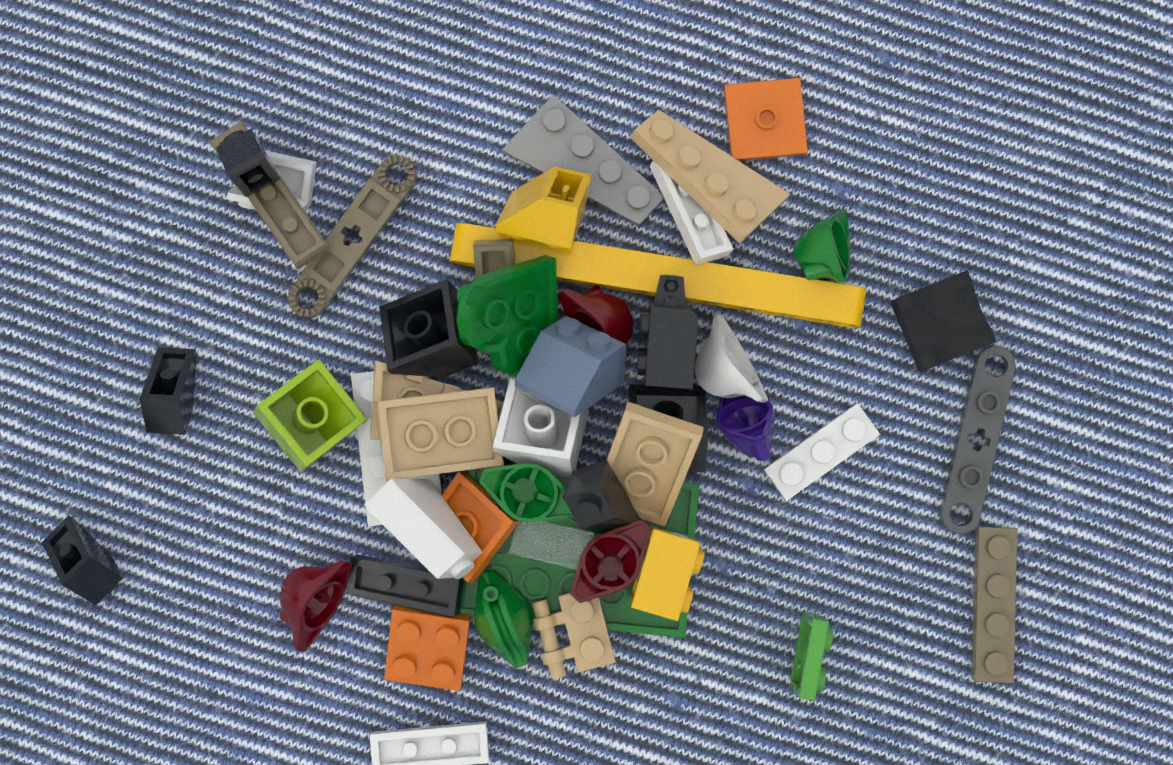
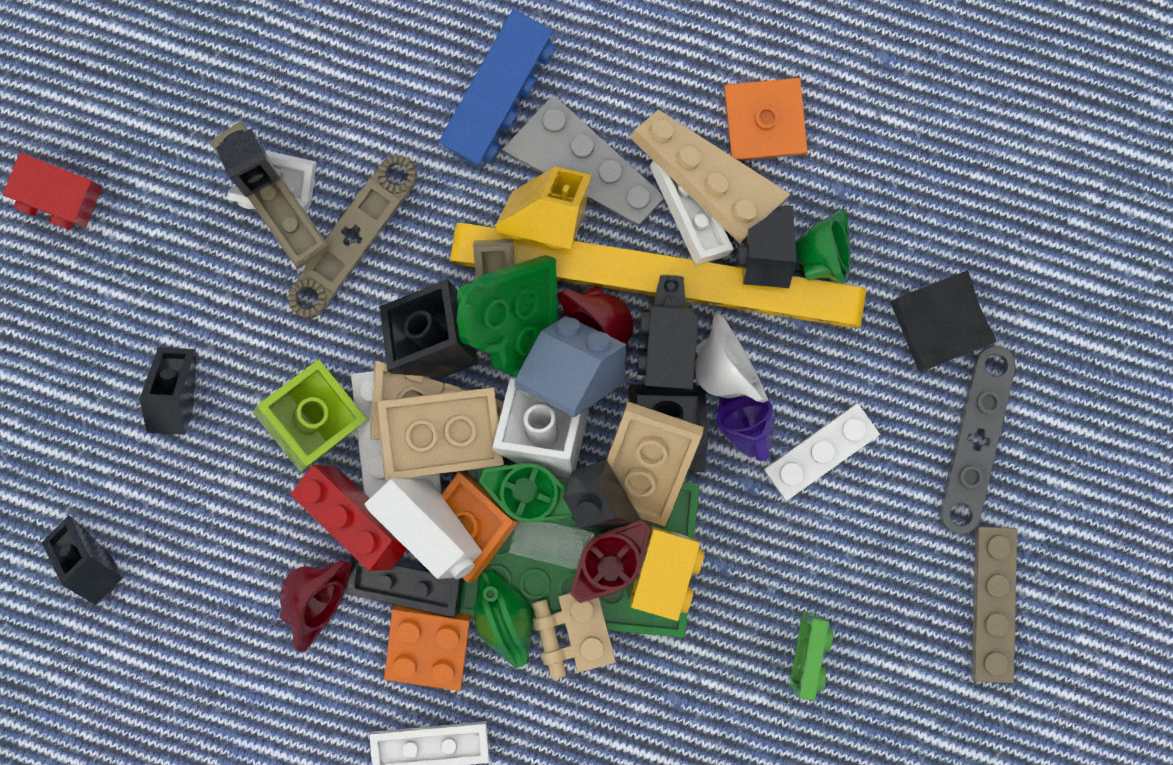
none -> red brick [2,153,103,230]
none -> red brick [290,464,407,571]
none -> blue brick [438,9,557,171]
none -> black slope [736,205,797,288]

